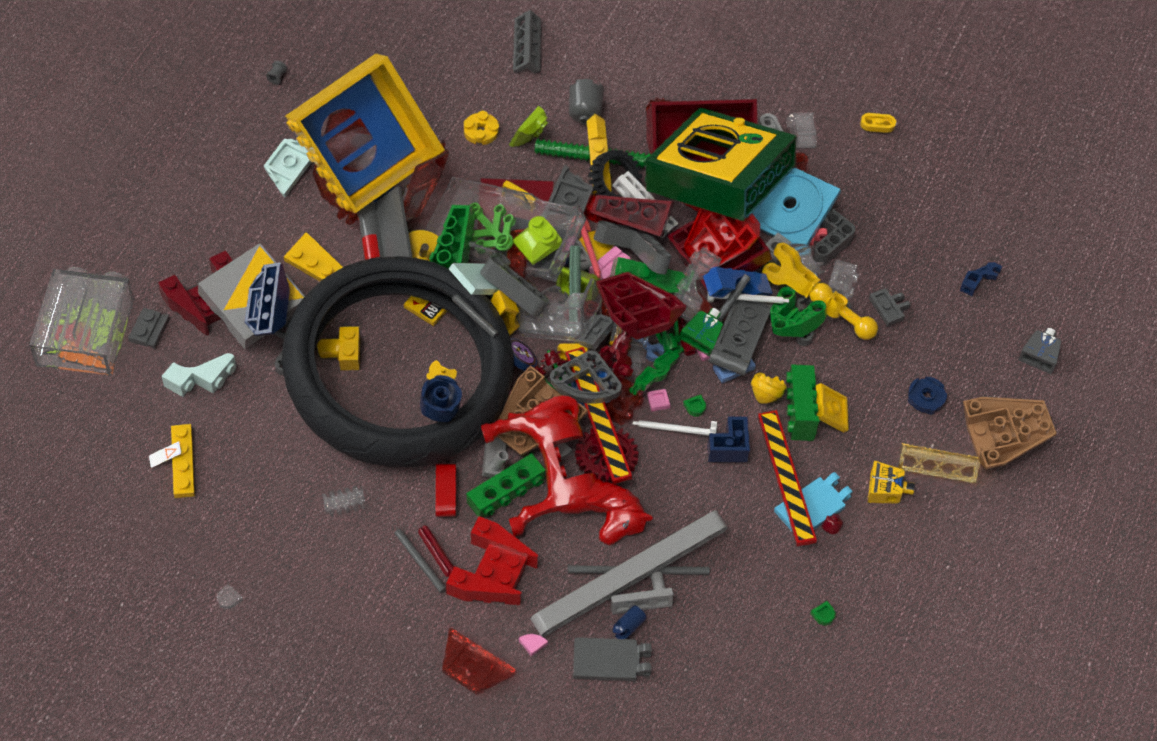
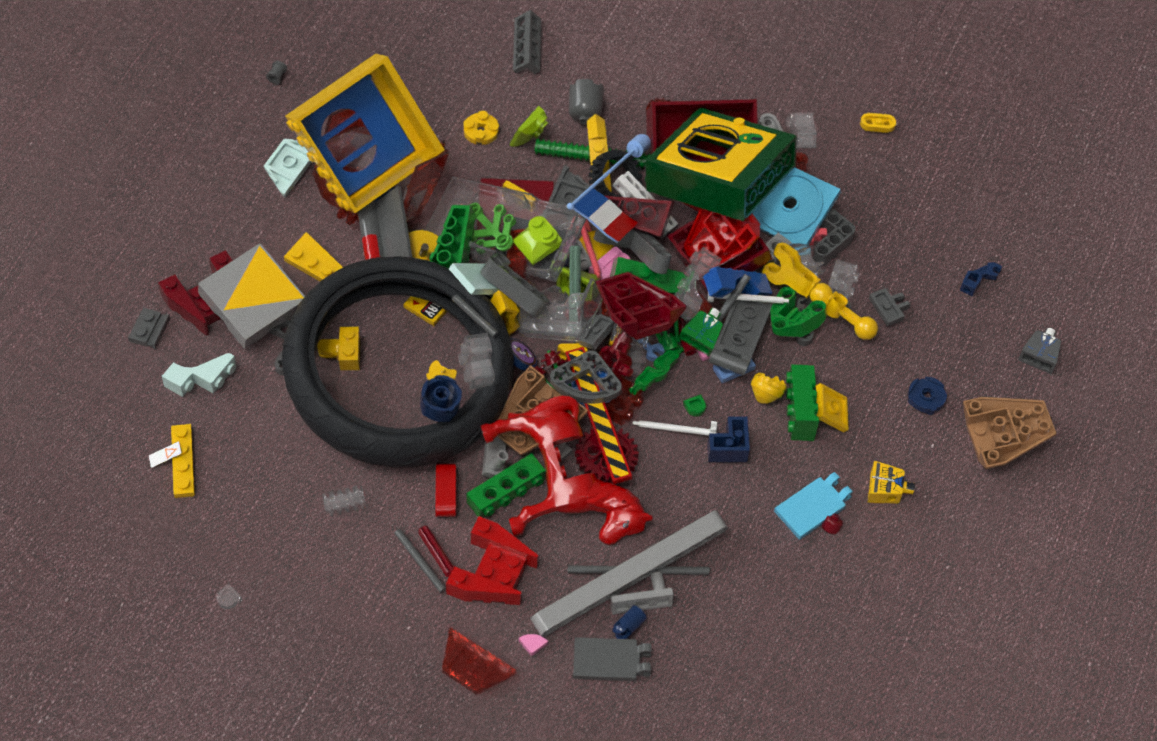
clear brick [29,267,134,376] -> none
dark blue wedge [244,262,290,336] -> none
bright pink tile [647,389,670,411] -> none
tile [758,410,817,547] -> none
green tile [810,601,835,626] -> none
clear yellow fence [898,443,980,483] -> none
none -> clear brick [458,332,495,389]
none -> flag [567,134,651,243]

